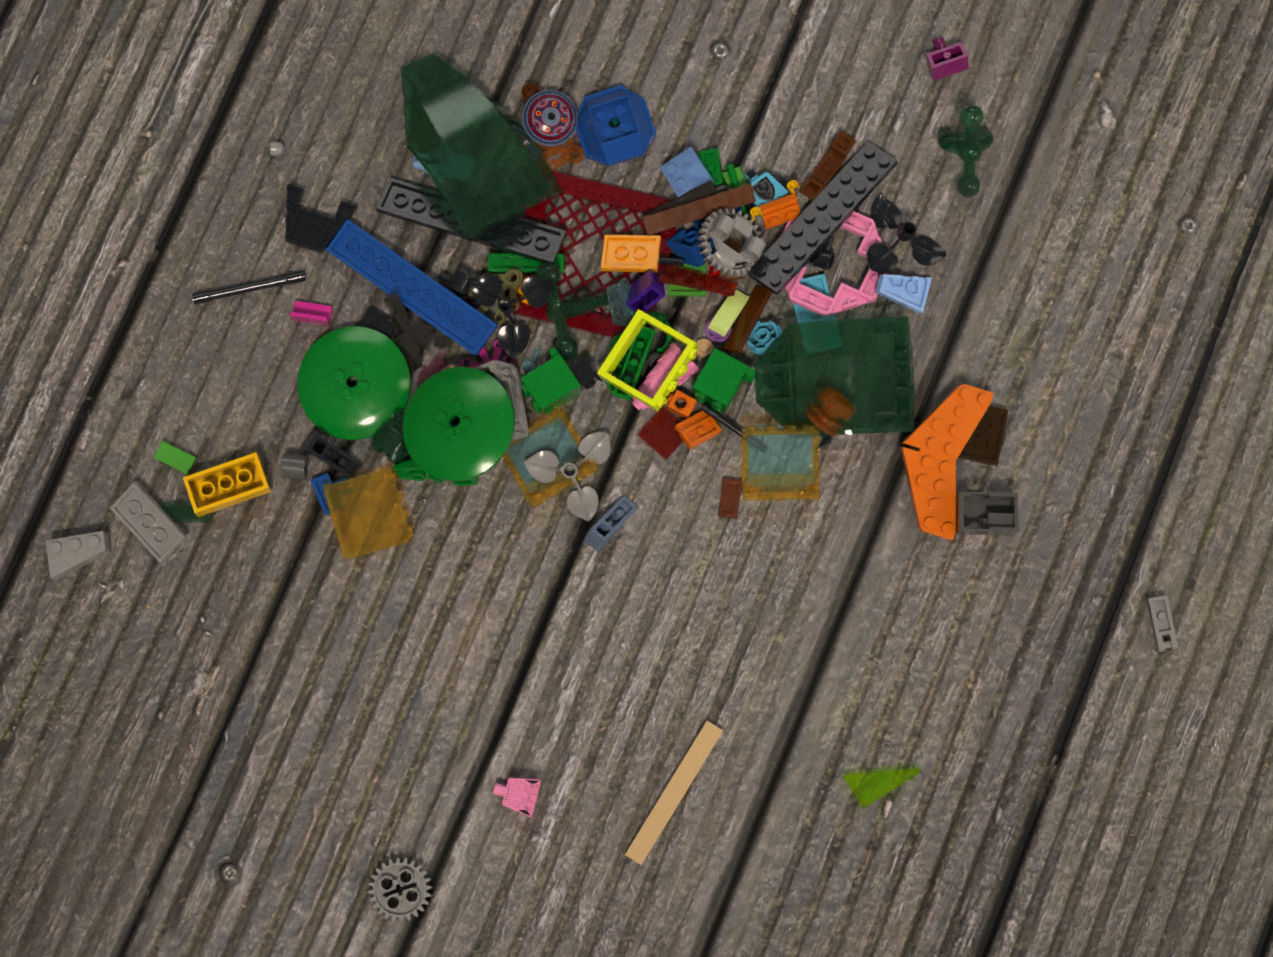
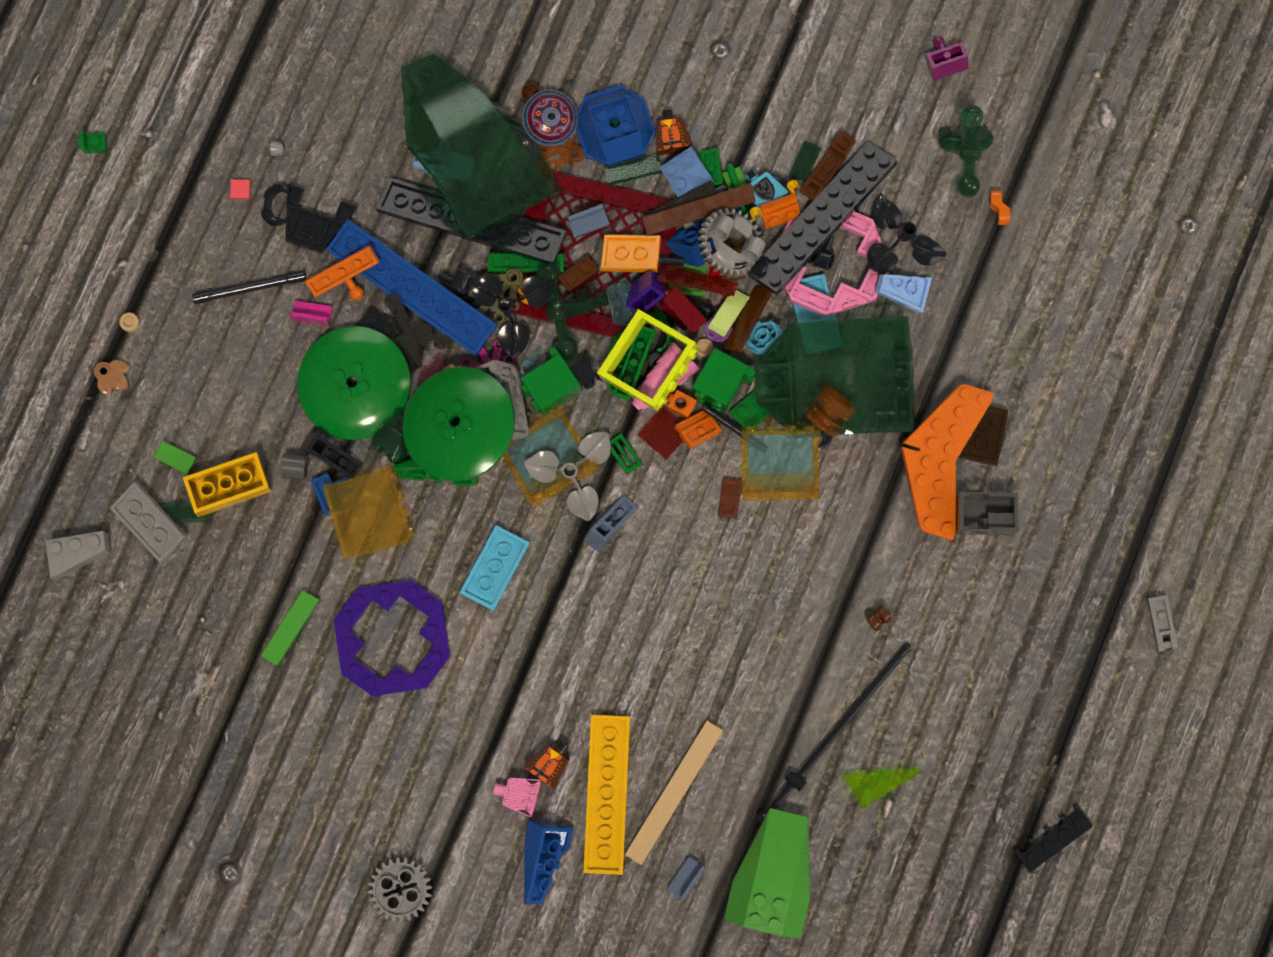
none -> green bracket [77,131,107,154]
none -> medium nougat plate [94,360,130,396]
none -> tan tile [119,312,140,332]
none -> coral tile [230,179,251,200]
none -> black piece [261,185,291,227]
none -> bright green tile [261,590,320,666]
none -> orange plate [305,245,380,301]
none -> dark purple plate [334,580,450,697]
none -> medium azure plate [460,525,530,611]
none -> torso [524,740,569,790]
none -> blue wedge [524,820,573,904]
none -> reddish brown plate [557,255,599,293]
none -> sand blue panel [567,204,610,239]
none -> yellow plate [583,715,630,875]
none -> clear green tile [604,154,663,186]
none -> green tile [610,433,643,475]
none -> torso [656,110,692,156]
none -> dark red window [657,287,707,337]
none -> sand blue panel [667,857,705,901]
none -> black cone [688,296,714,321]
none -> bright green wedge [724,808,810,938]
none -> green plate [729,388,776,432]
none -> black bar [757,644,911,824]
none -> clear green tile [789,141,821,182]
none -> reddish brown wheel [865,605,892,632]
none -> orange piece [989,190,1010,225]
none -> black hinge [1013,804,1093,873]

